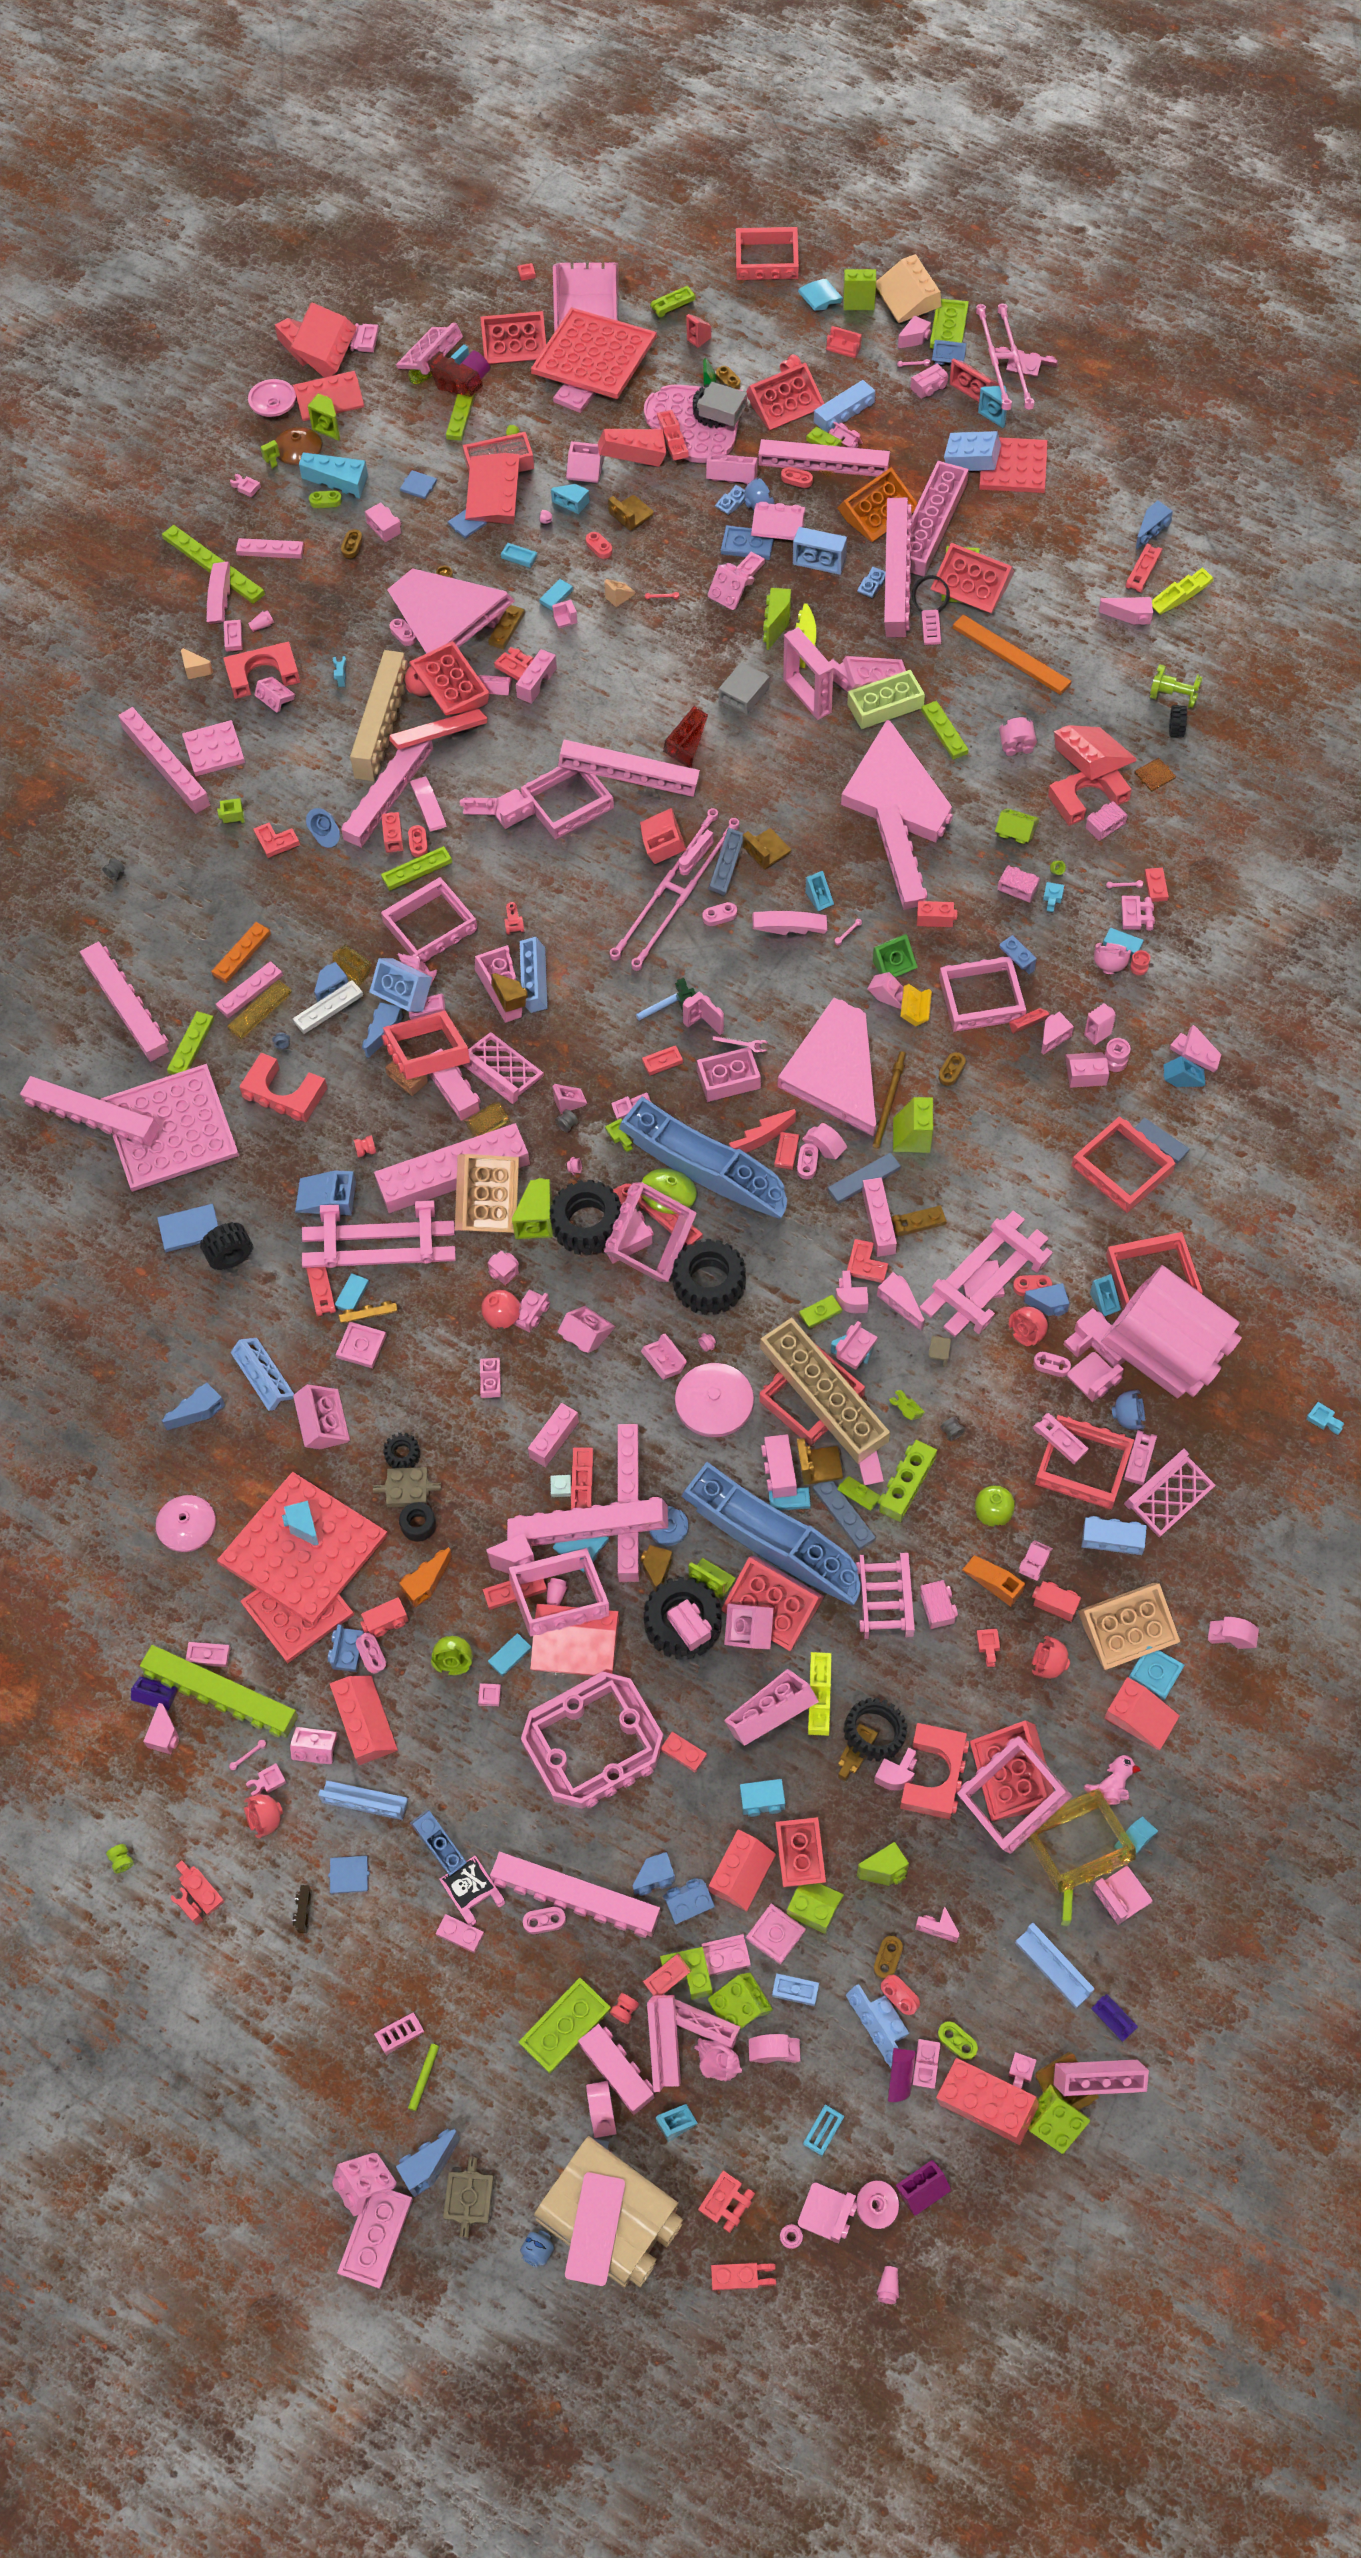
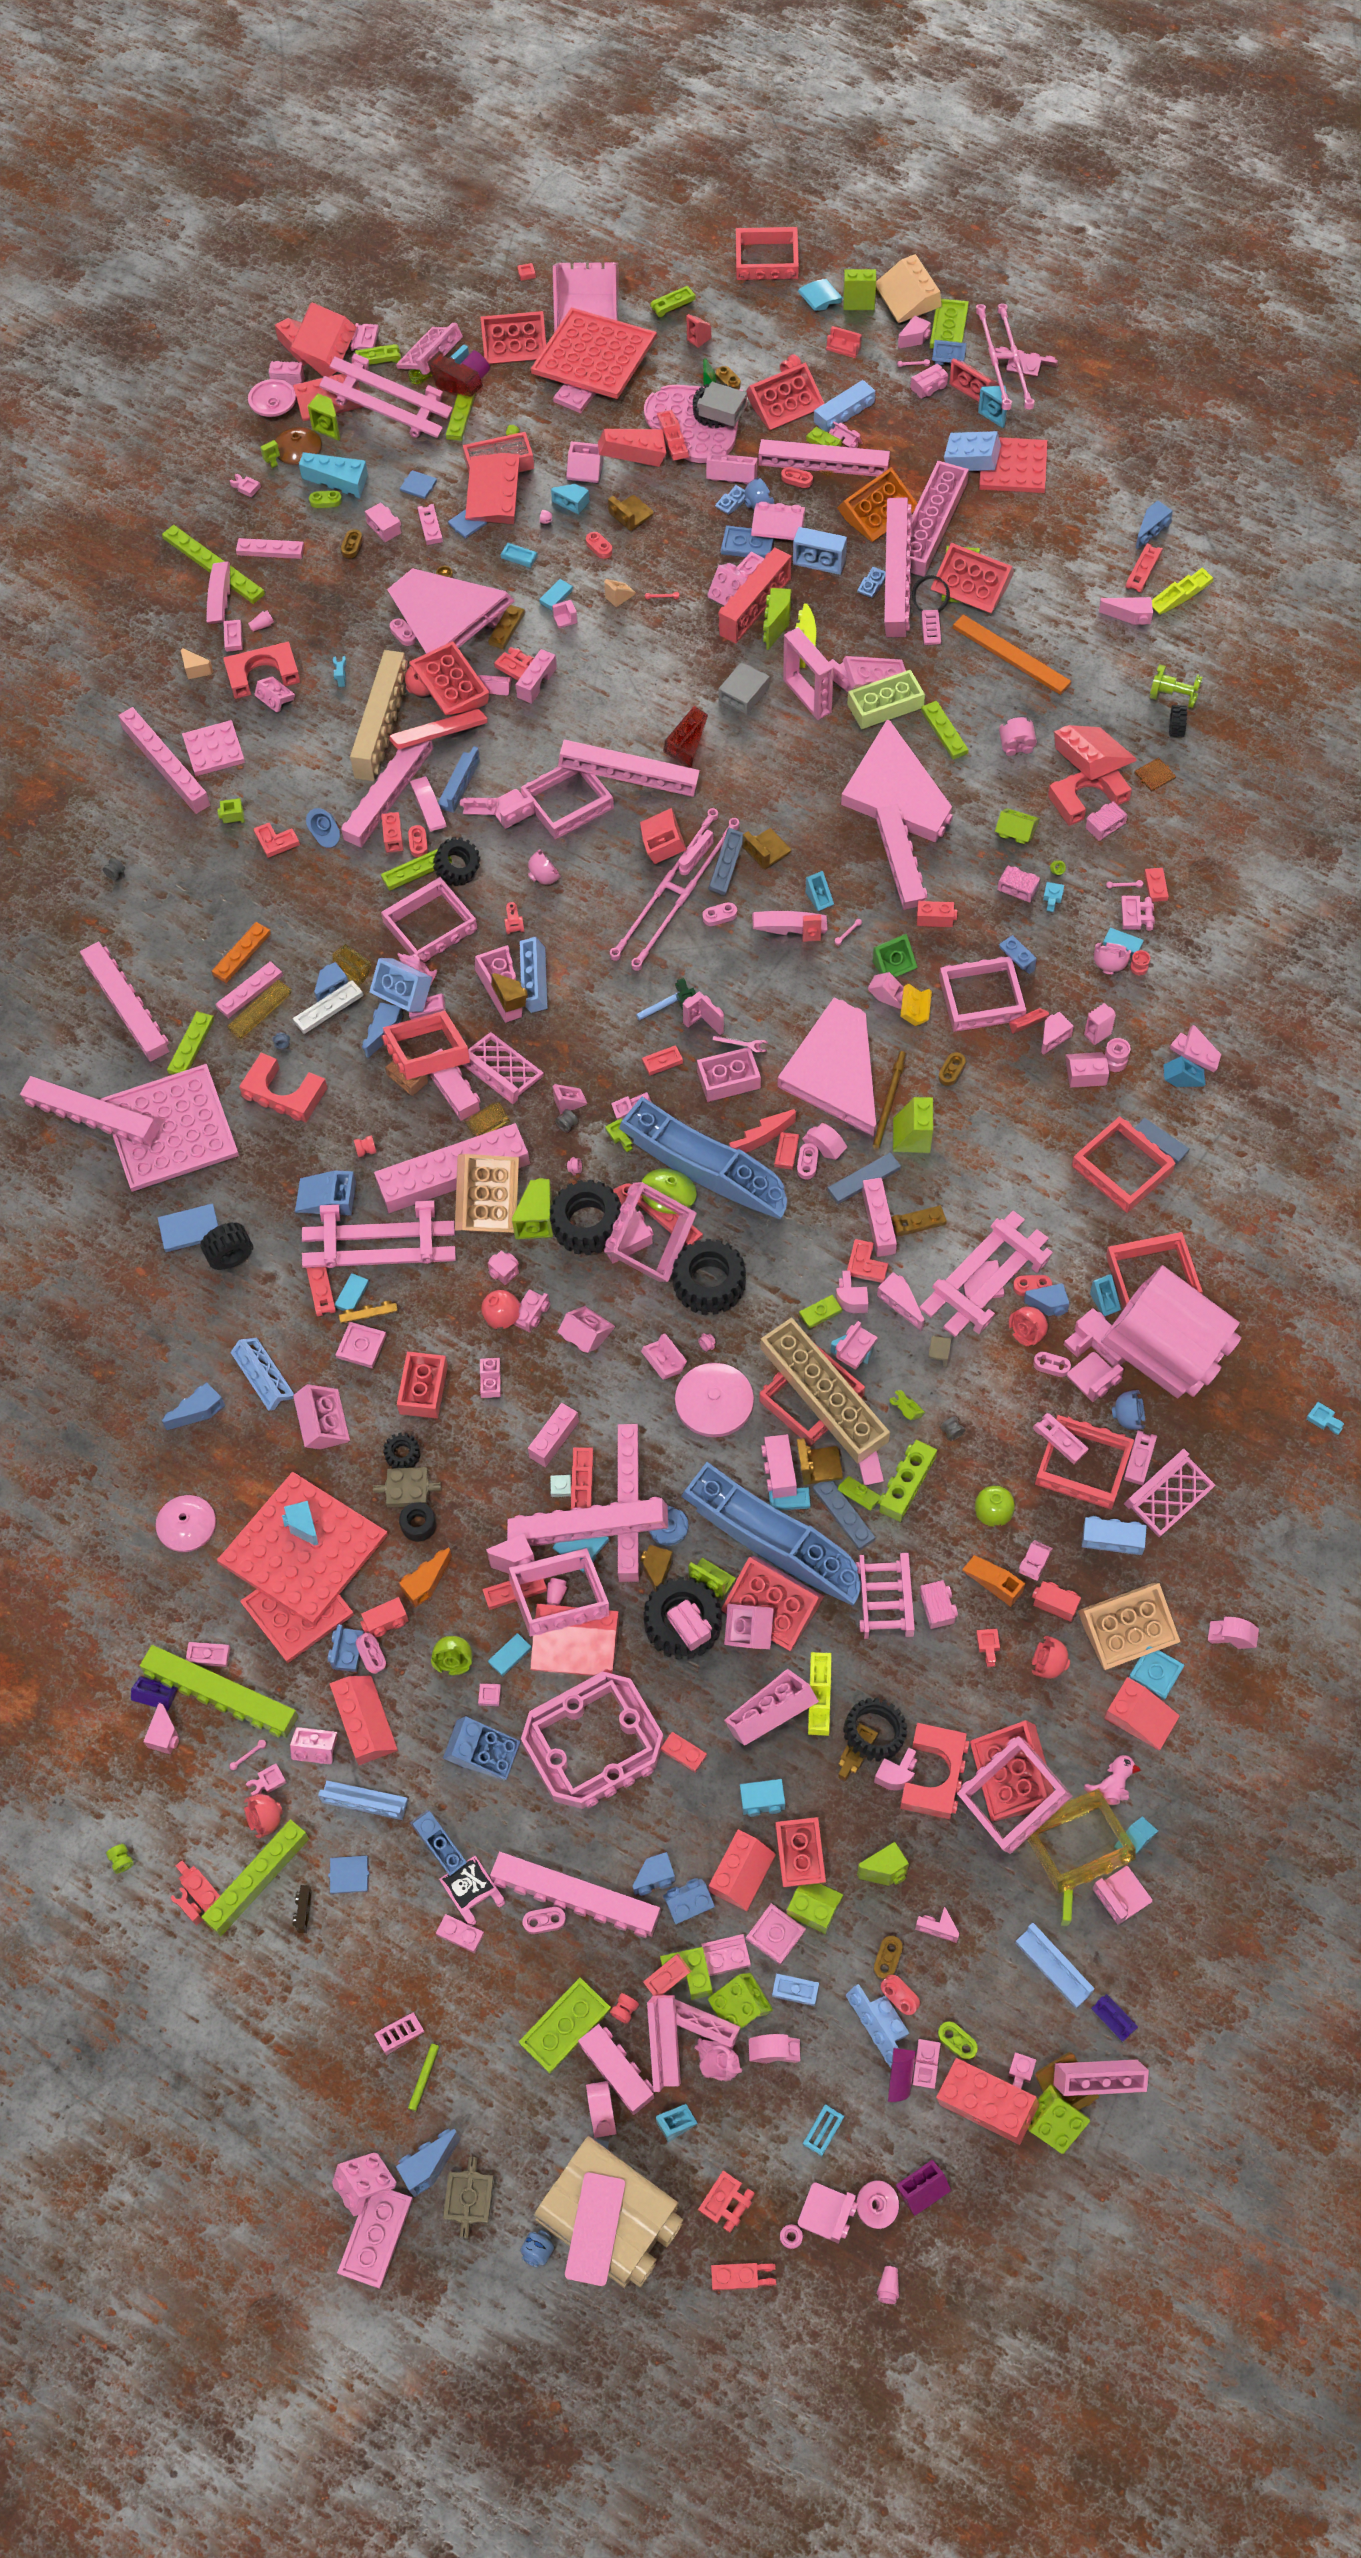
none -> lime brick [201,1819,309,1937]
none -> bright pink brick [269,361,305,386]
none -> bright pink fence [319,353,453,438]
none -> lime plate [355,344,401,365]
none -> coral brick [397,1352,448,1419]
none -> bright pink plate [417,504,443,545]
none -> black tyre [433,837,481,886]
none -> medium blue fence [438,746,480,813]
none -> medium blue slope [443,1716,520,1780]
none -> bright pink cylinder [528,849,561,885]
none -> coral brick [718,547,791,643]
none -> coral plate [802,915,821,942]

